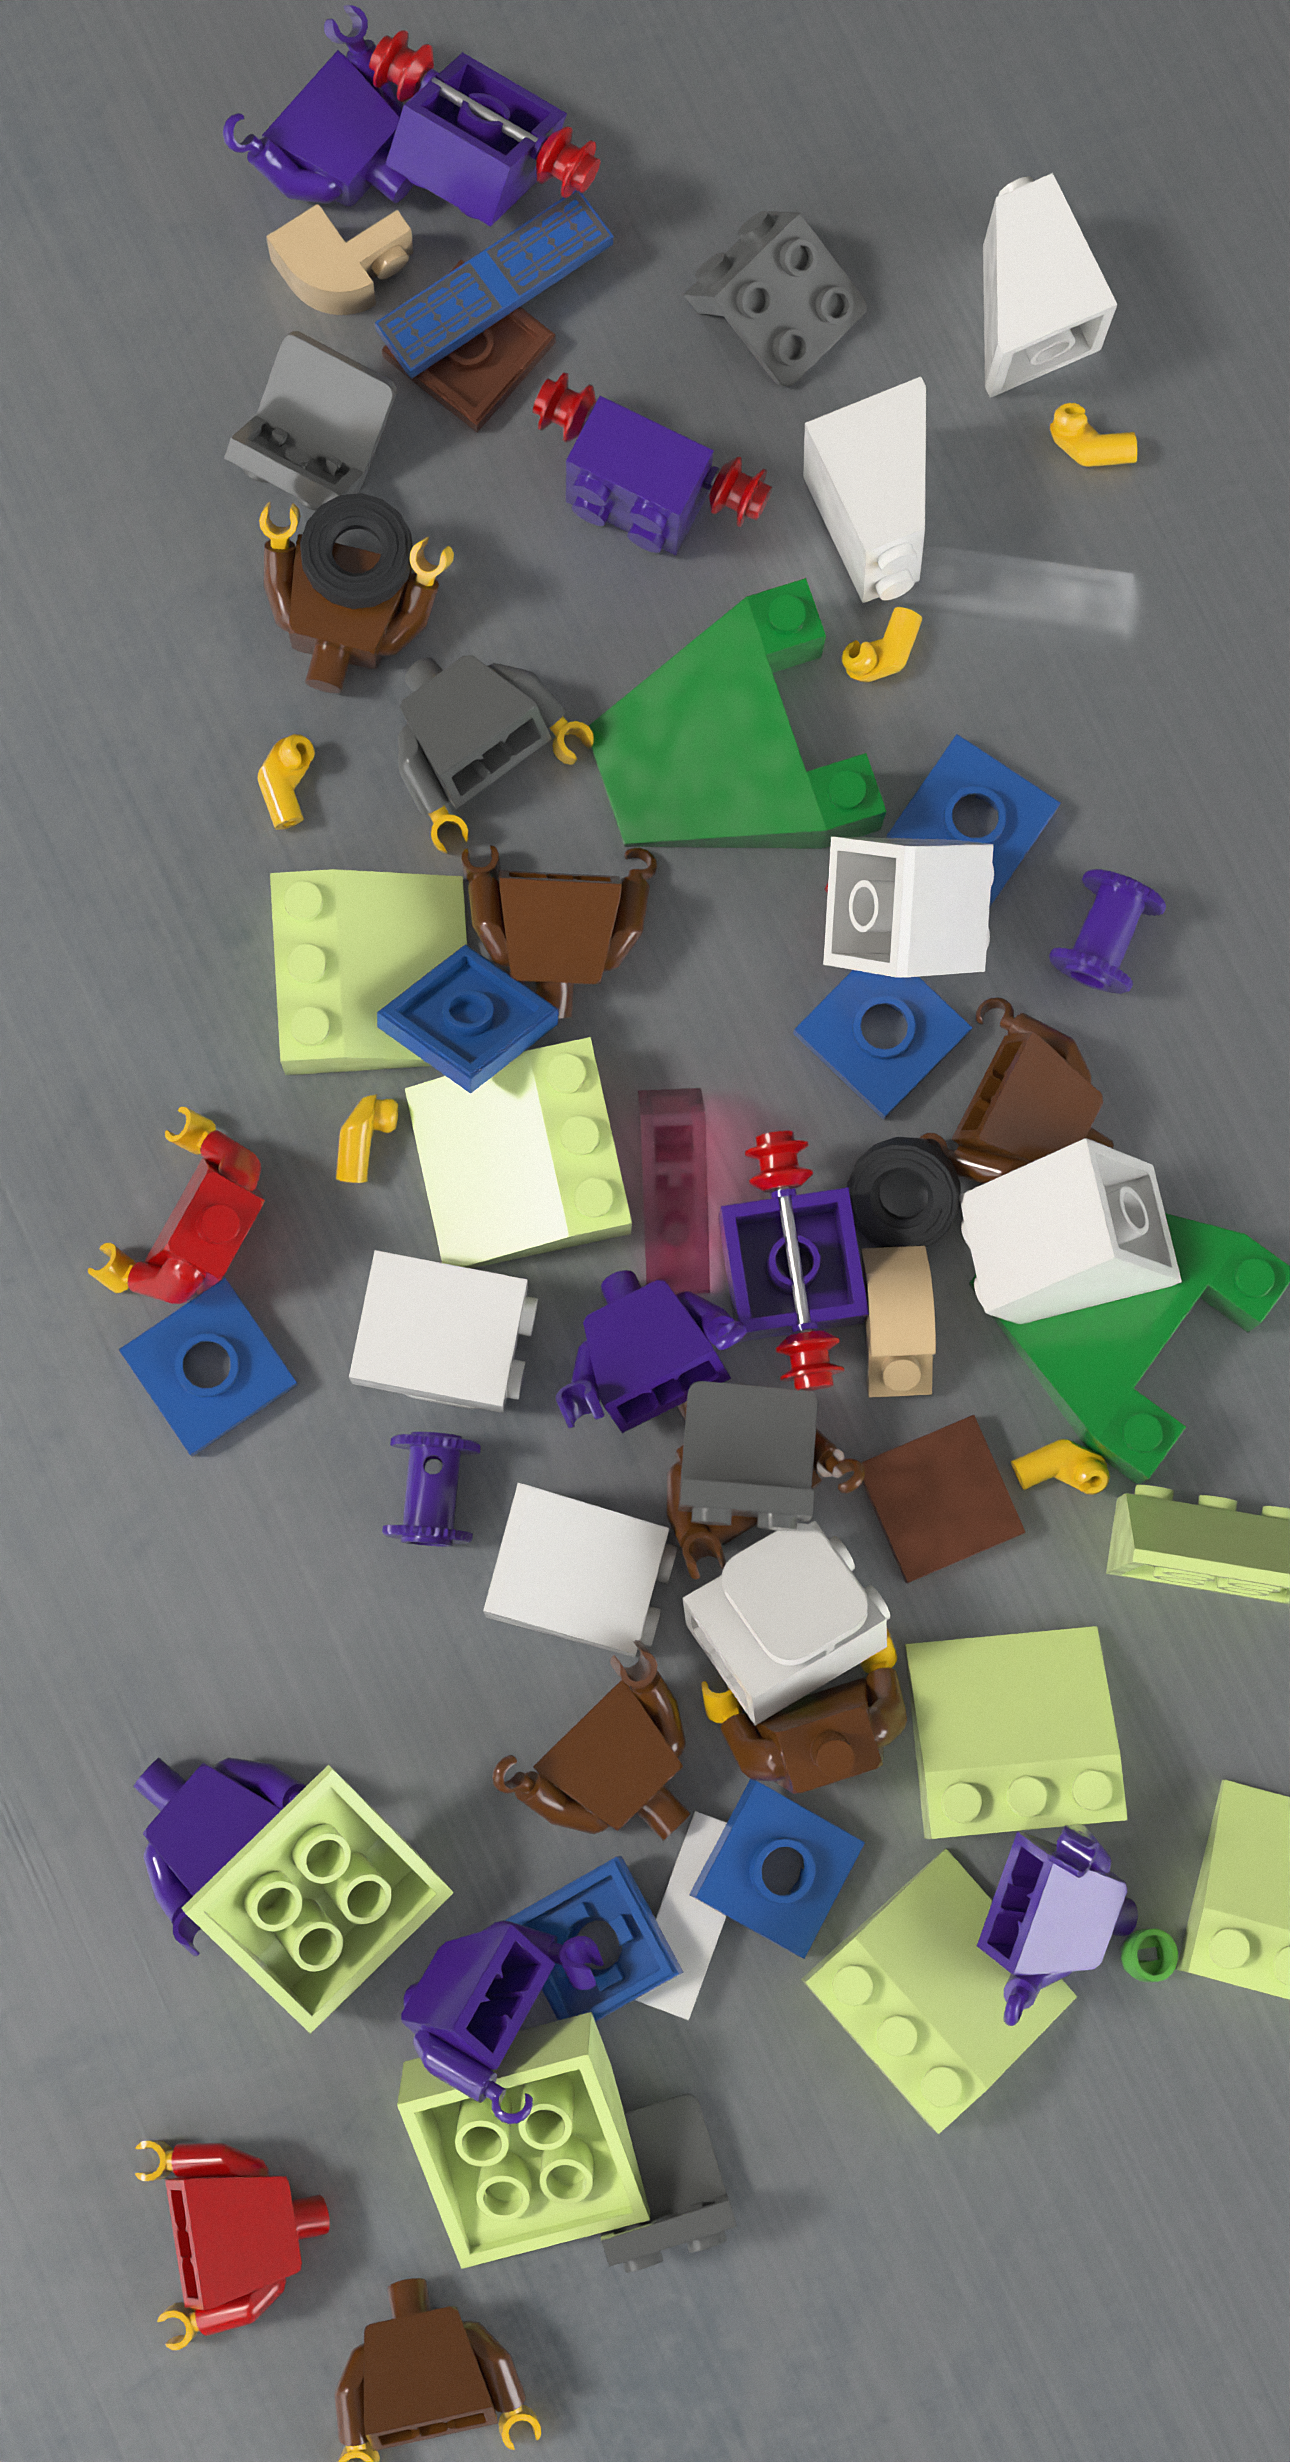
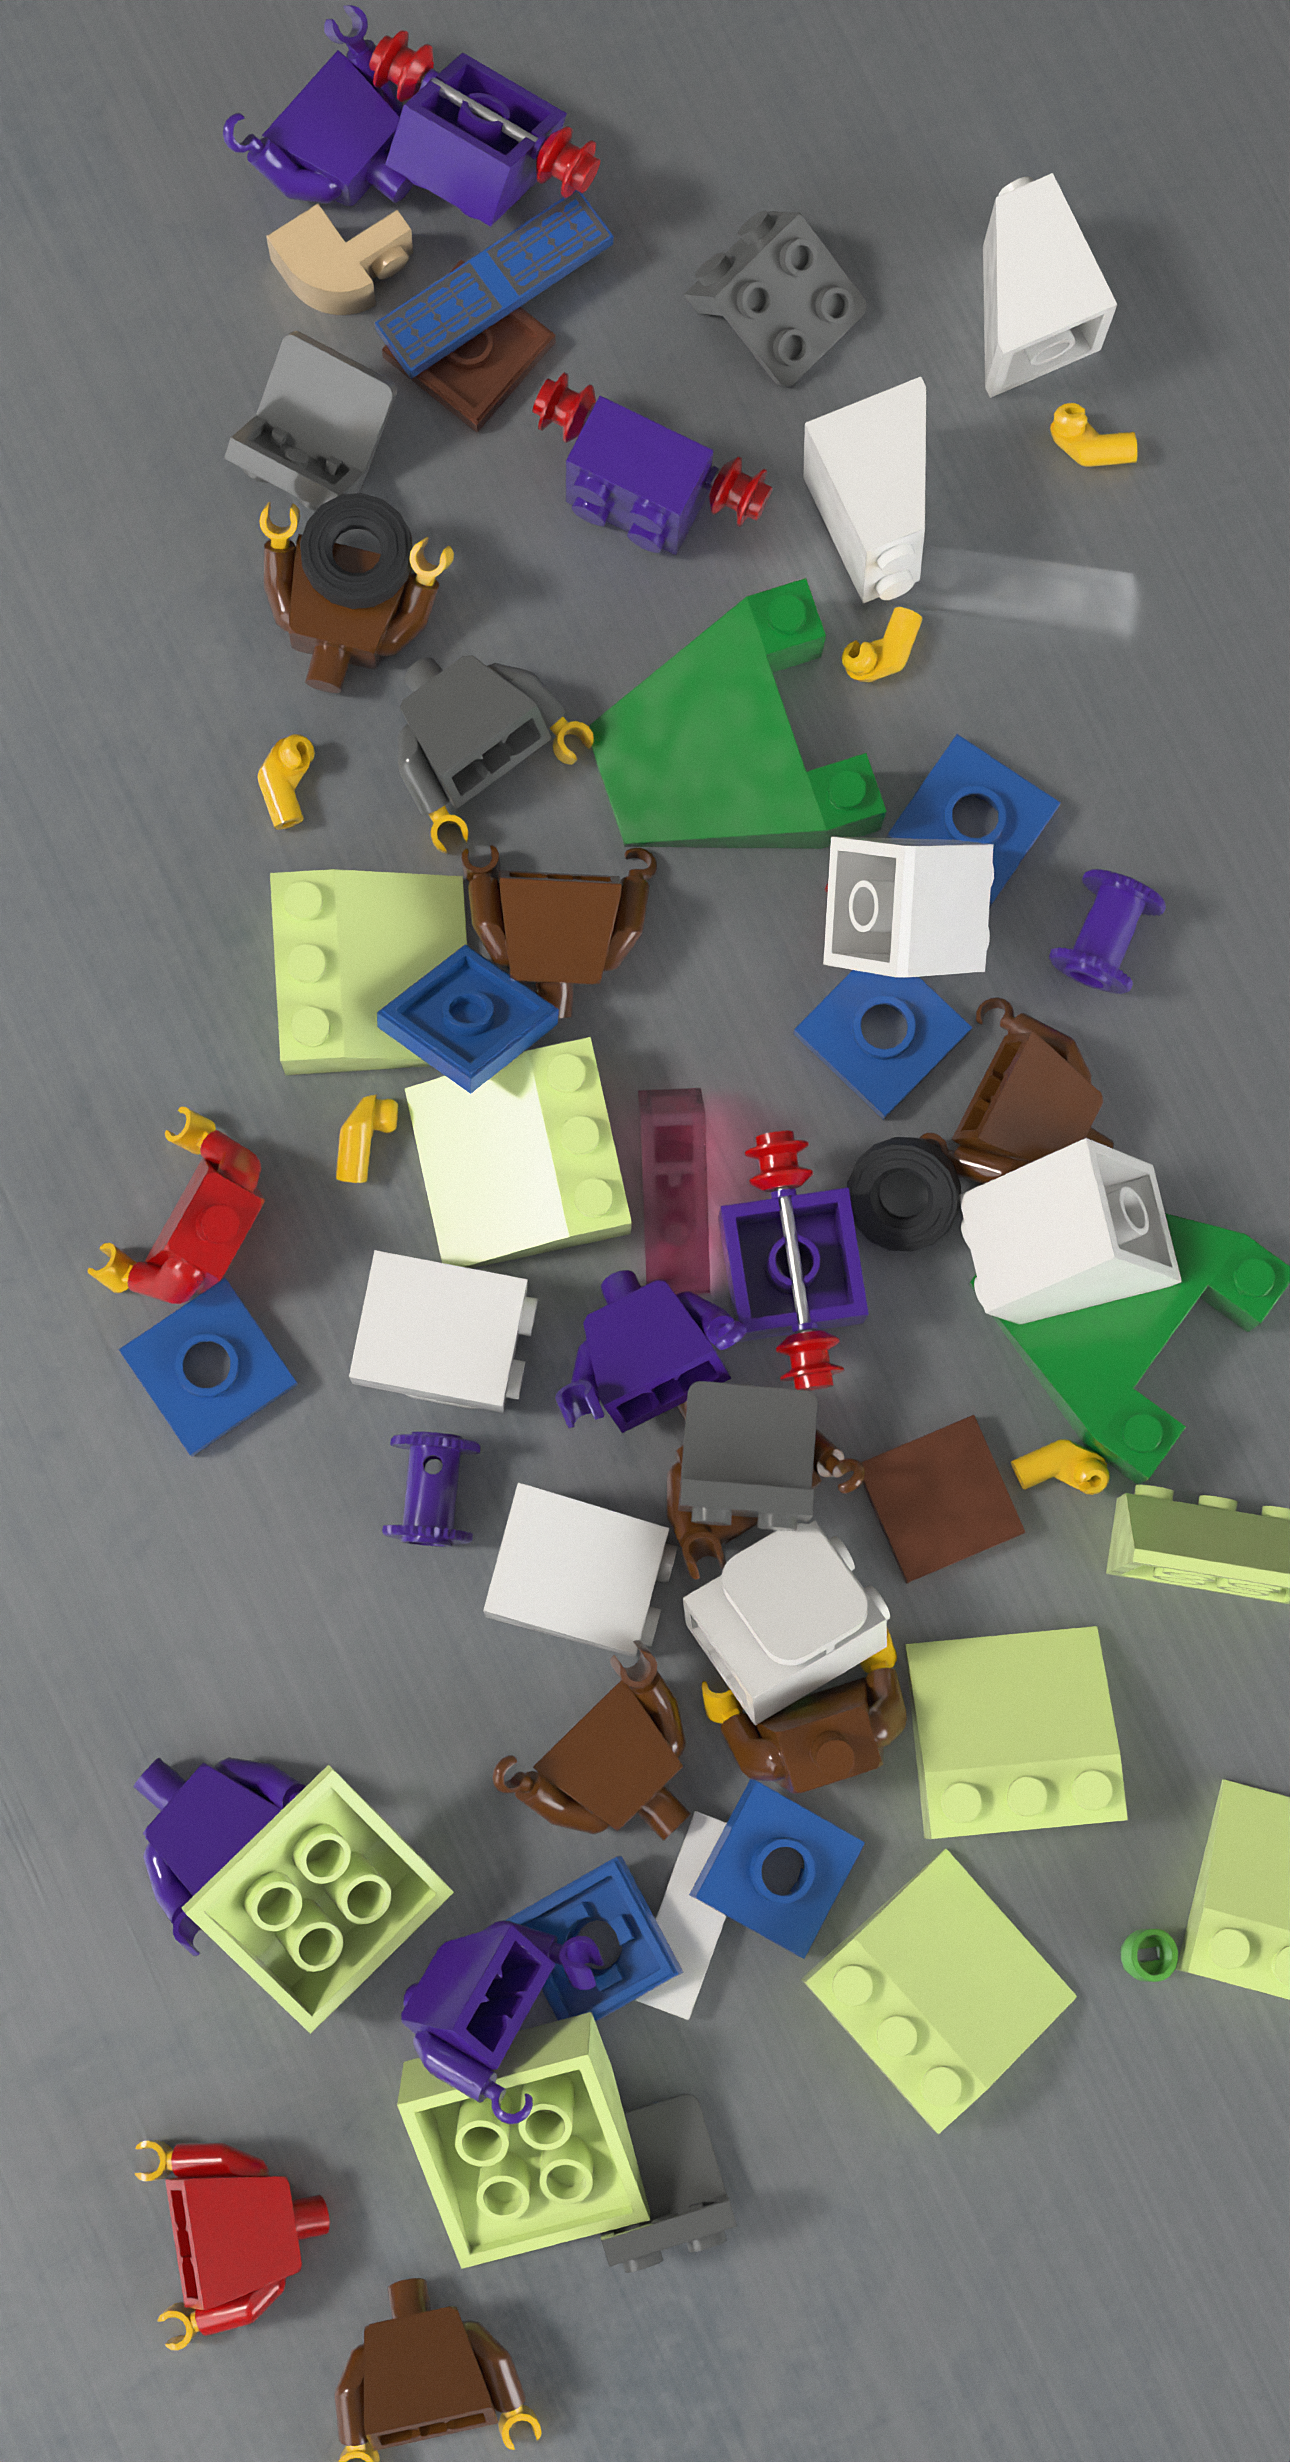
tan brick [861,1246,936,1398] -> none
torso [977,1824,1138,2026] -> none

